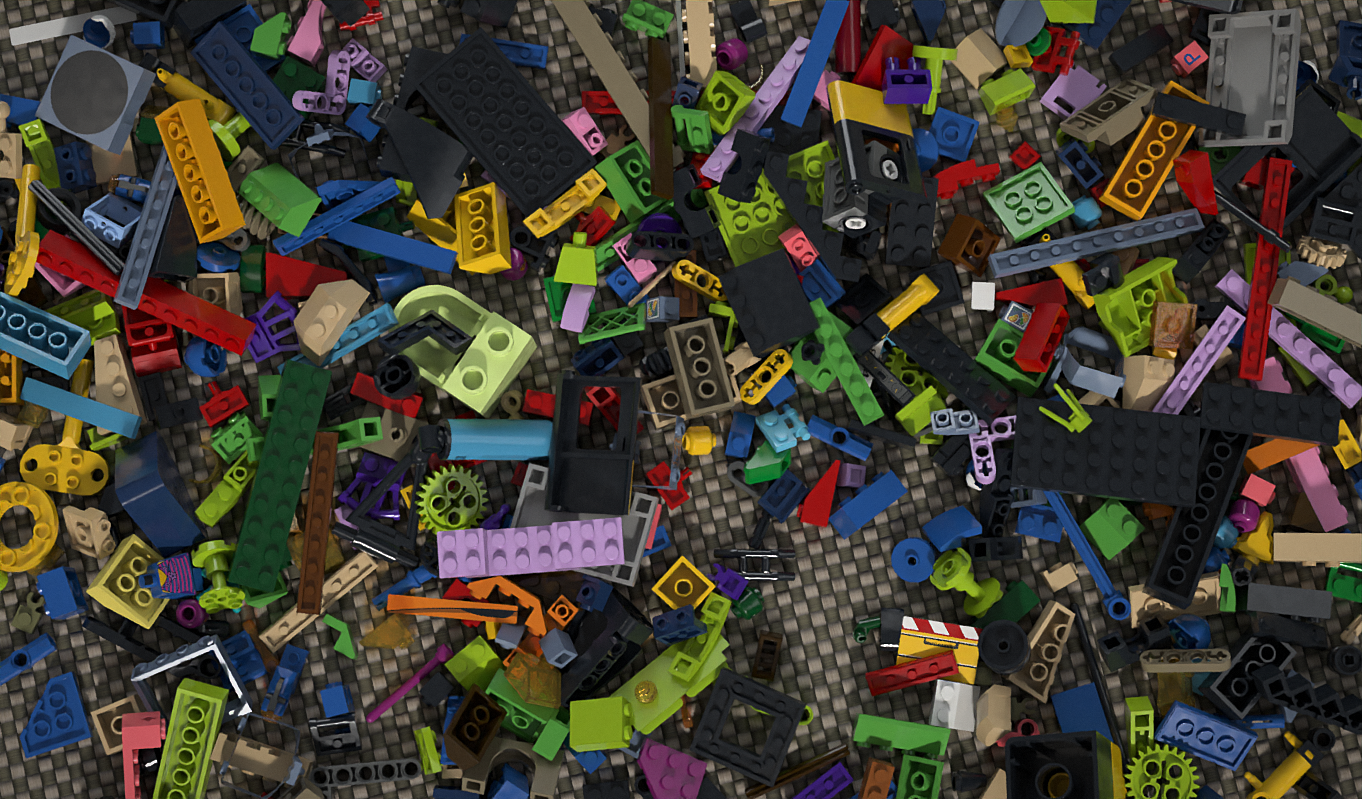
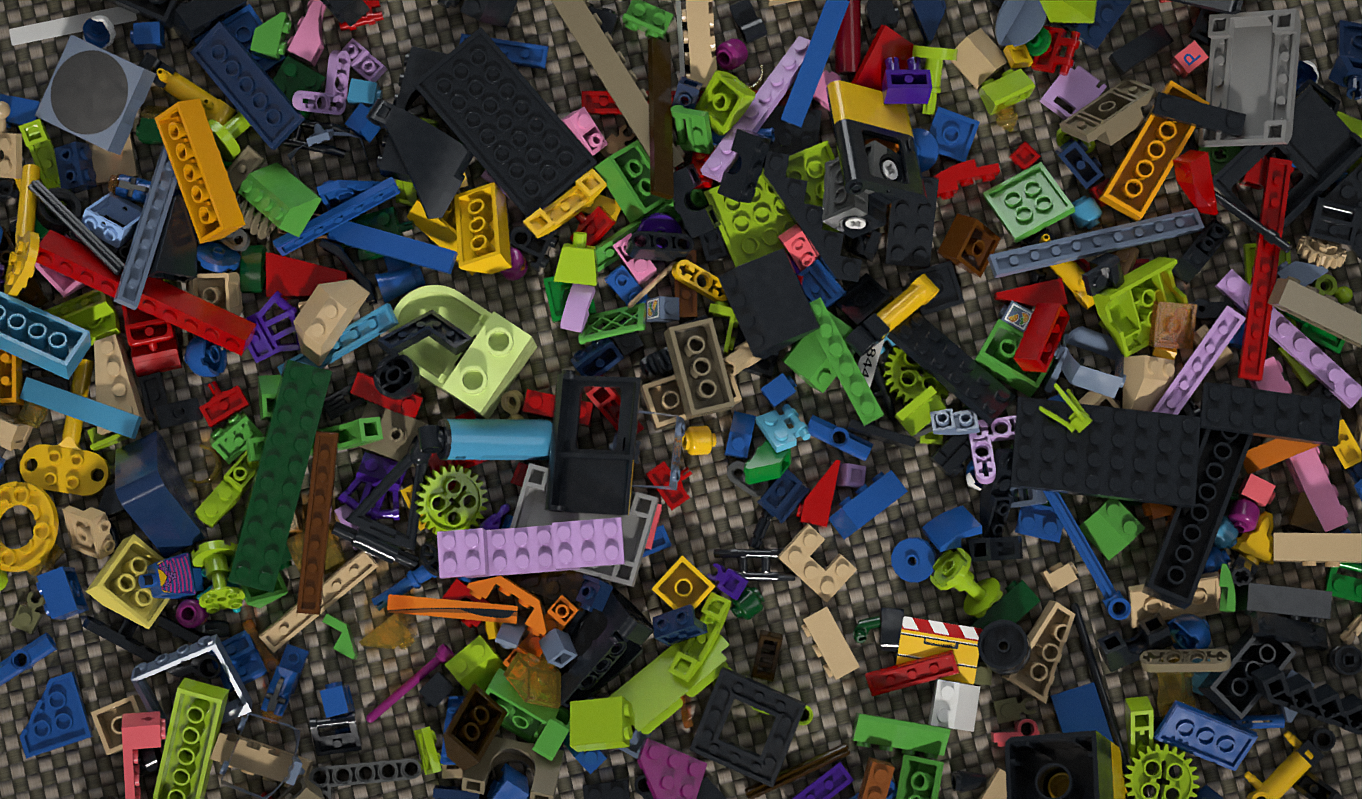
clear yellow plate [634,680,658,703] -> none
yellow beam [740,349,793,405] -> none
black plate [801,340,825,365] -> none
sticker [853,351,916,407] -> none
white panel [970,282,995,312] -> none
tan slope [976,684,1011,746] -> none
none -> tan plate [777,523,857,603]
none -> tan brick [801,607,860,680]

